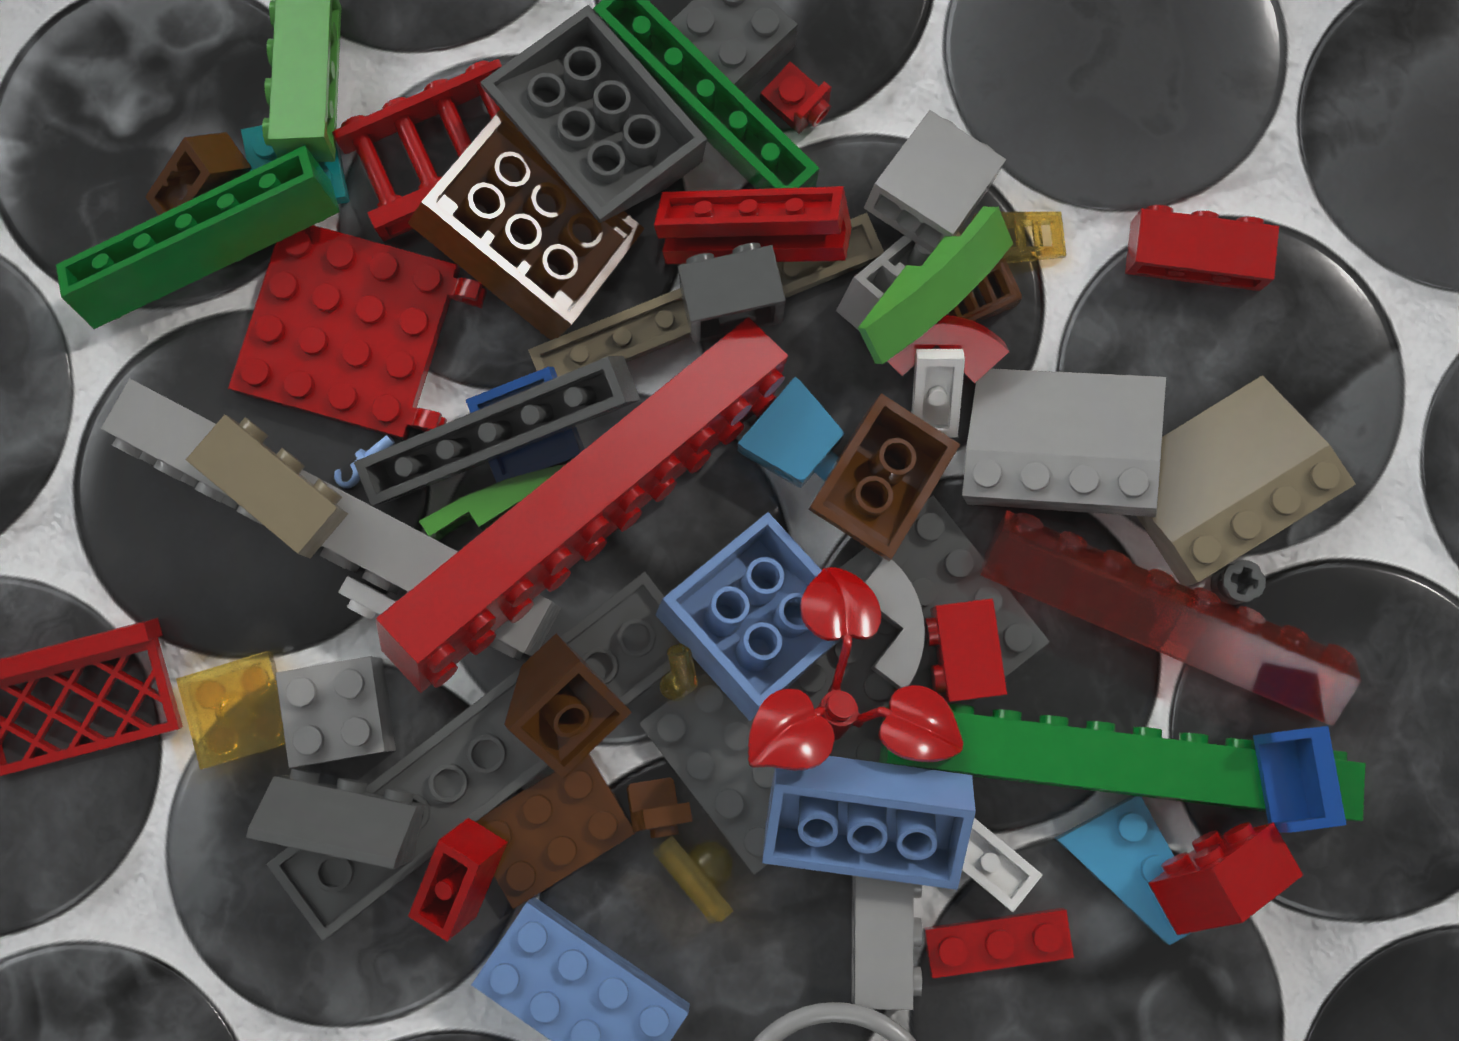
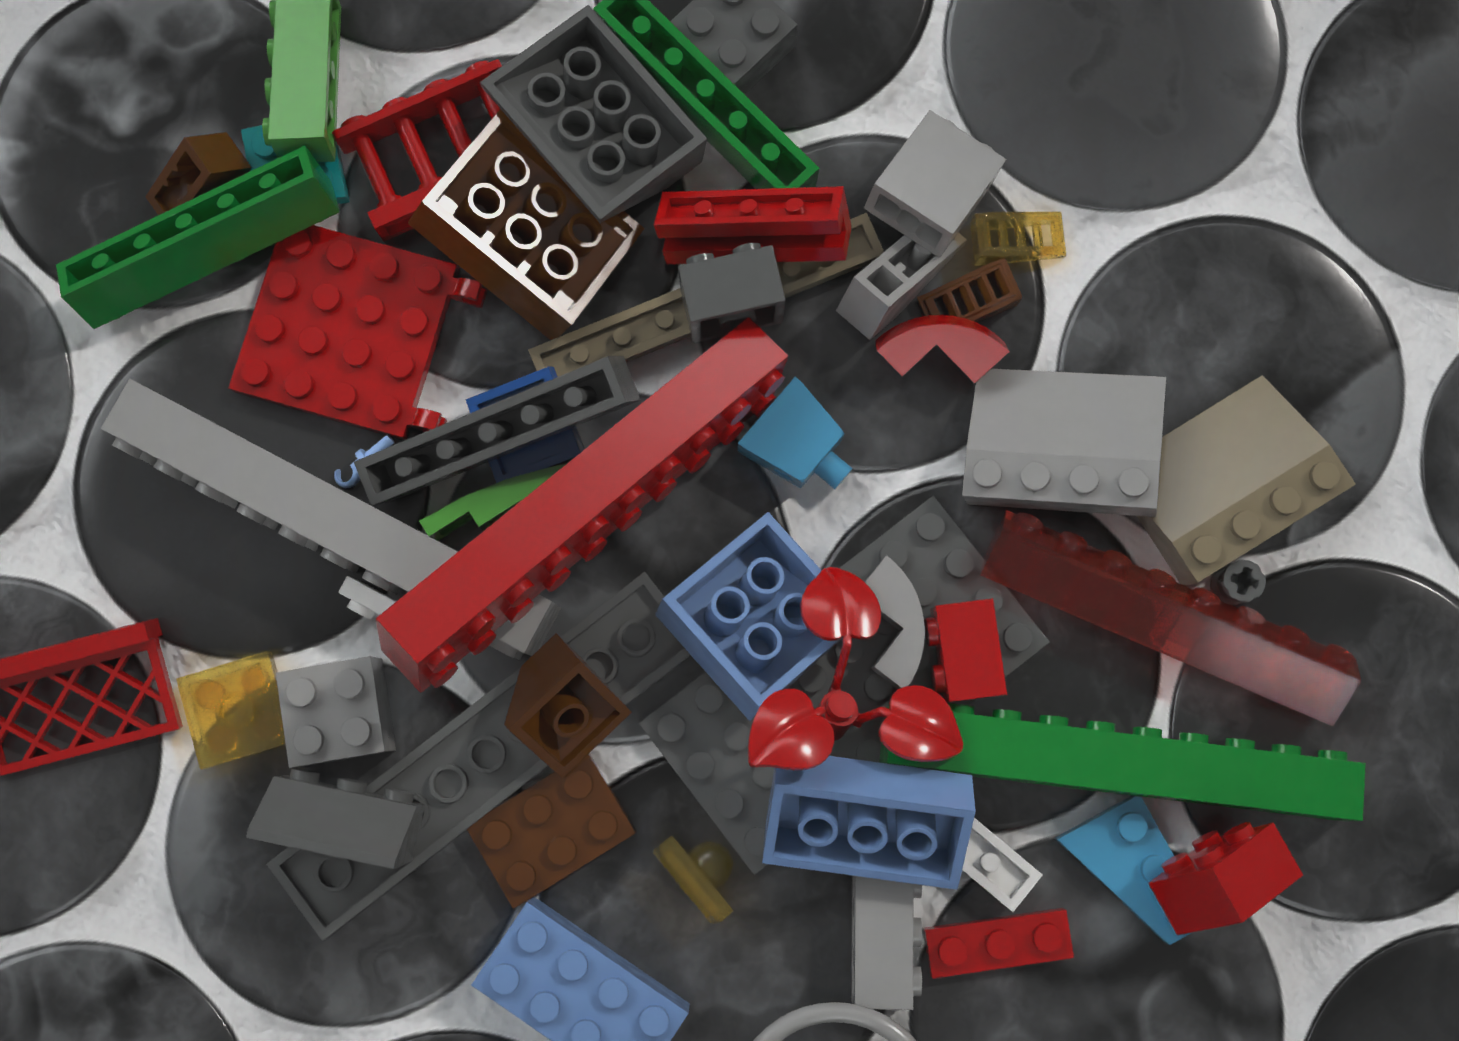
dark tan brick [185,414,348,558] -> none
red brick [408,817,508,942] -> none
reddish brown bracket [626,777,692,839] -> none
clear yellow arm [659,644,698,701] -> none
red bracket [760,61,832,134] -> none
reddish brown slope [808,393,961,561] -> none
bright green slope [858,206,1013,364] -> none
white plate [911,349,965,438] -> none
red brick [1125,205,1279,291] -> none
blue panel [1253,726,1347,833] -> none

